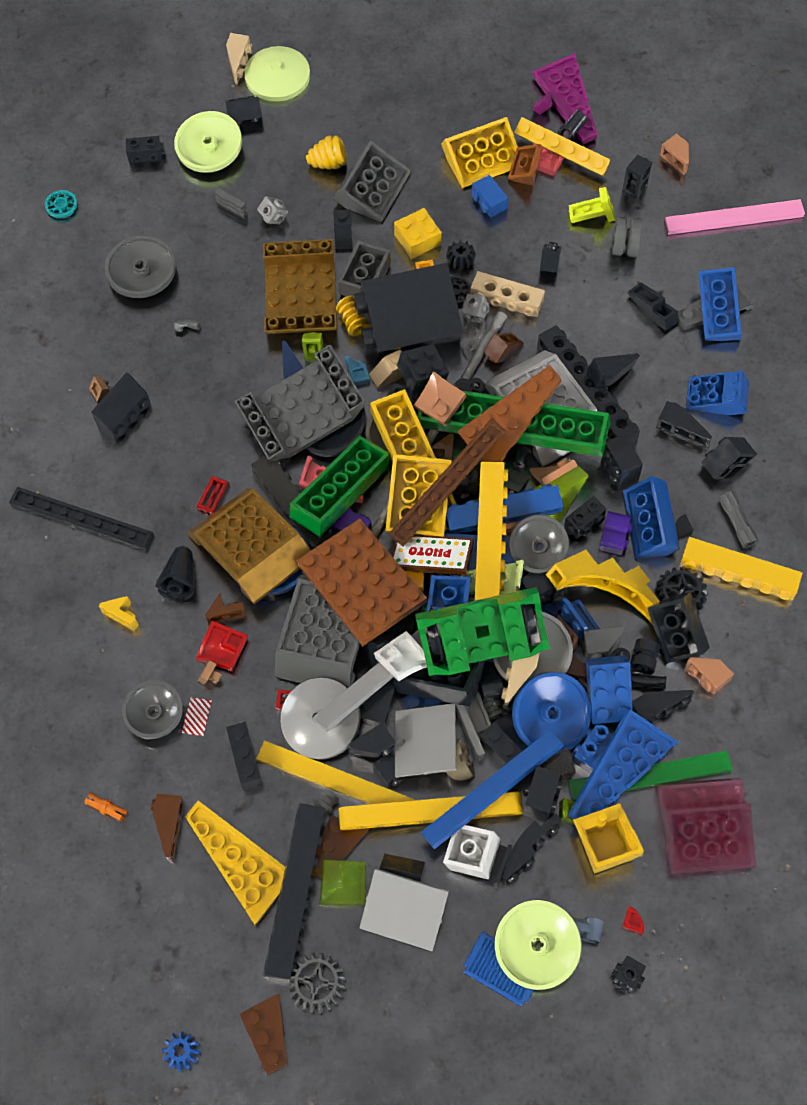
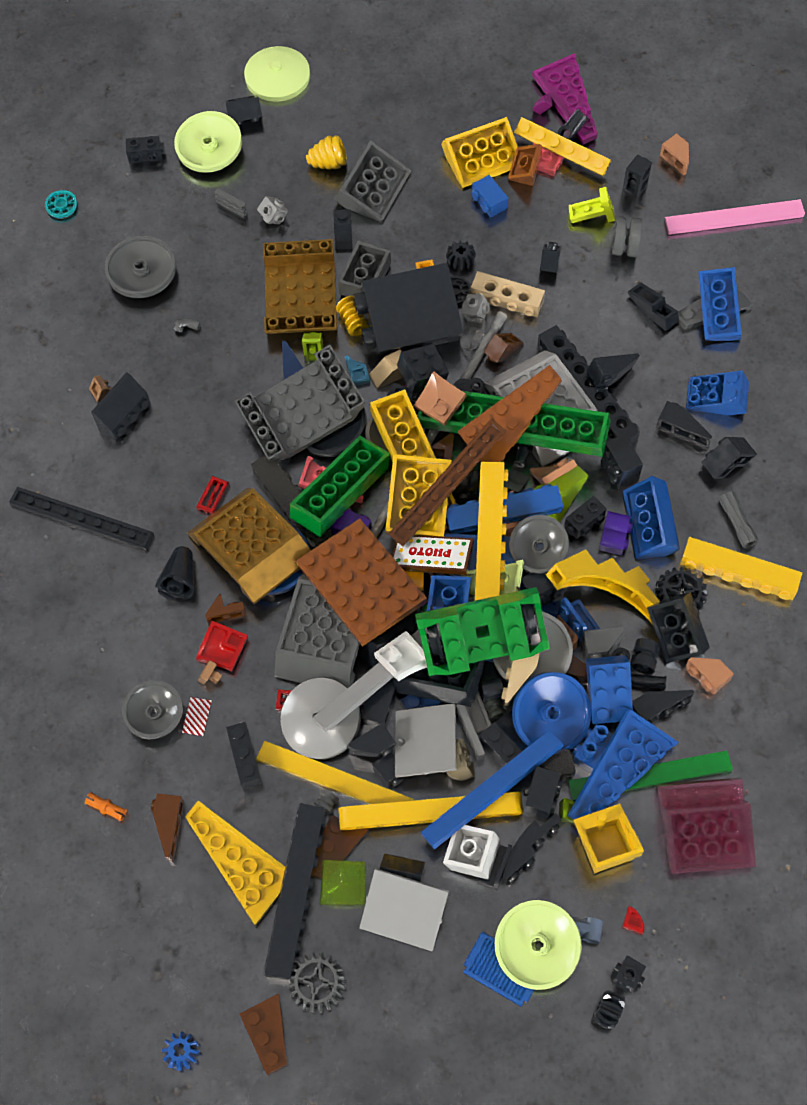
yellow slope [99,596,138,631] -> none
tan slope [226,33,253,85] -> none
yellow brick [394,208,442,259] -> none
black tile [675,514,694,538] -> none
none -> black gear [593,990,625,1030]

